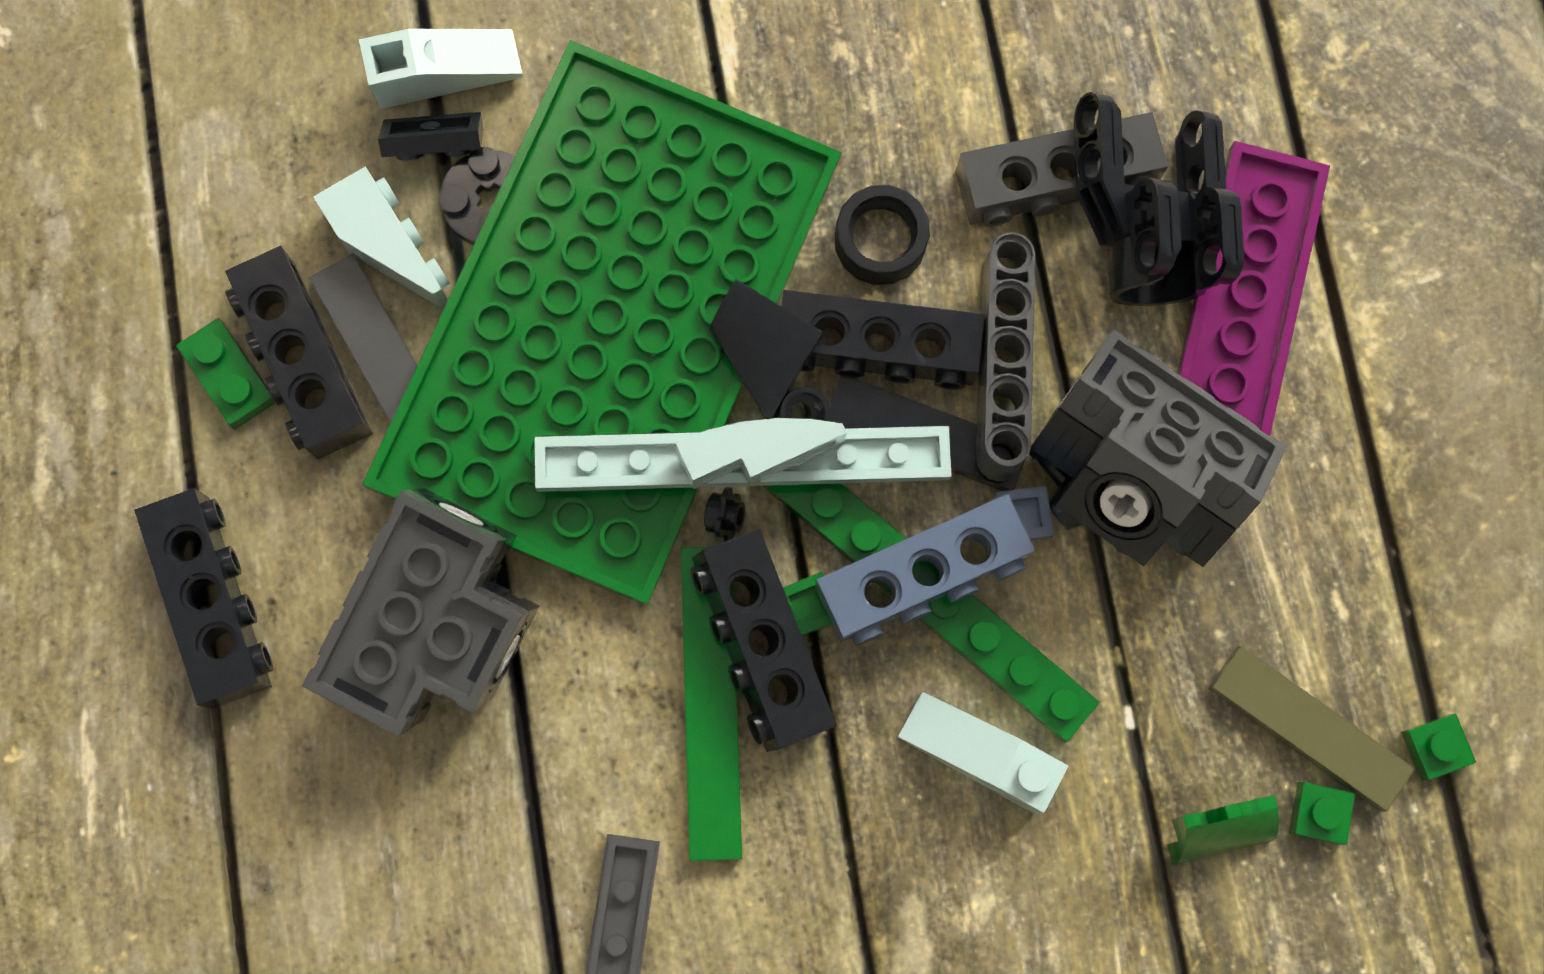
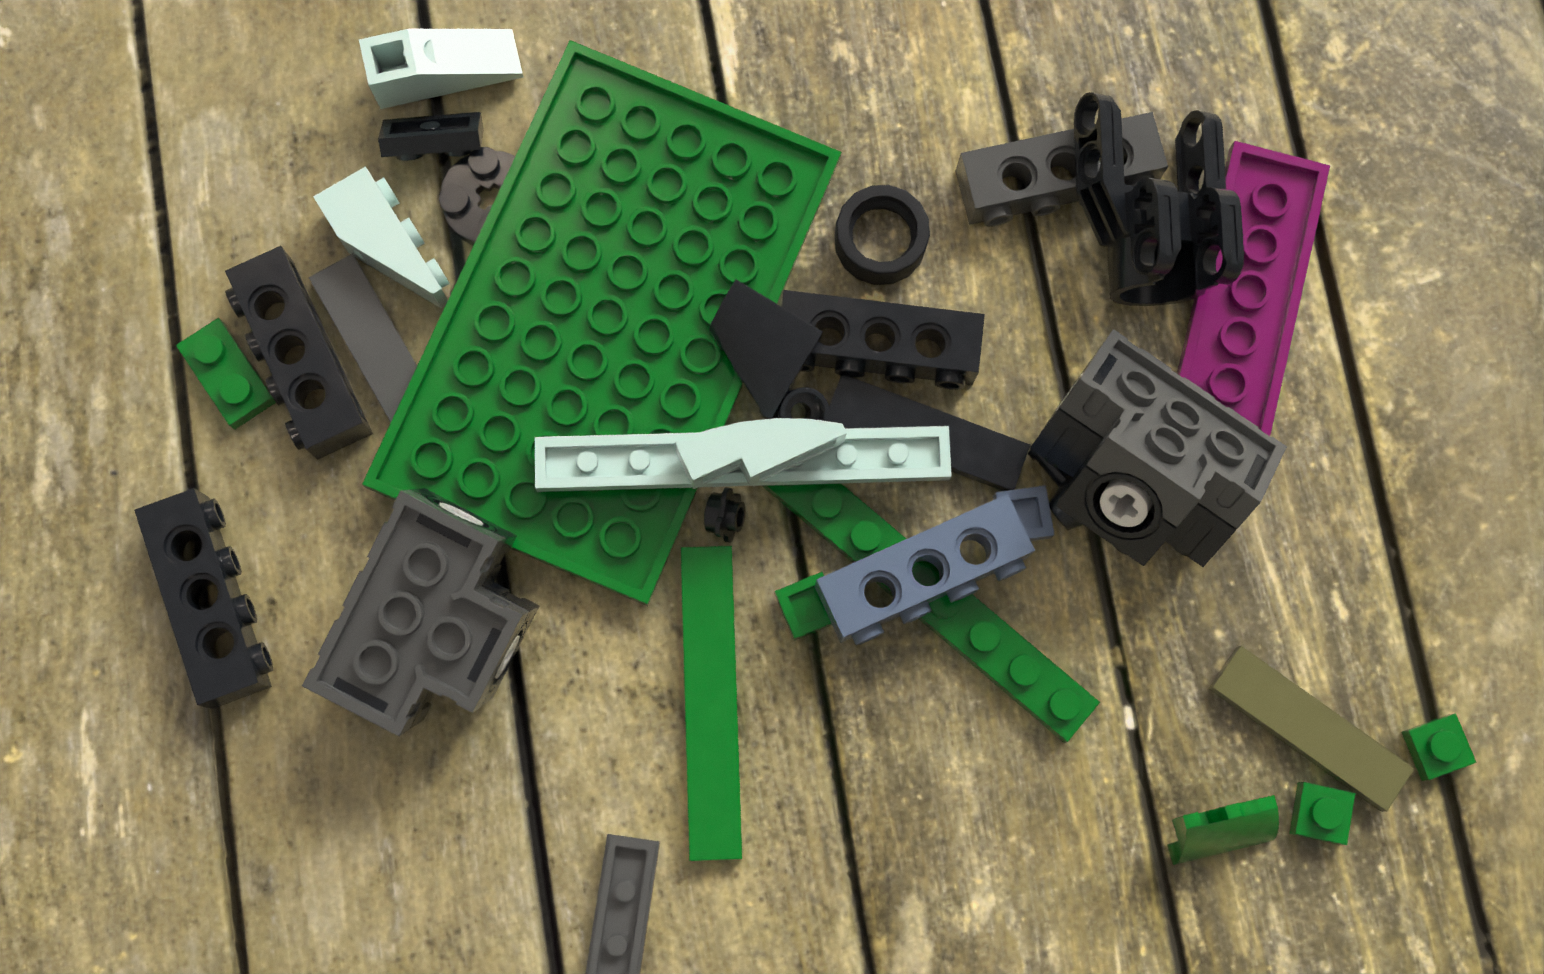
black brick [690,529,837,752] -> none
light aqua slope [897,692,1068,814] -> none
dark grey beam [976,232,1035,481] -> none

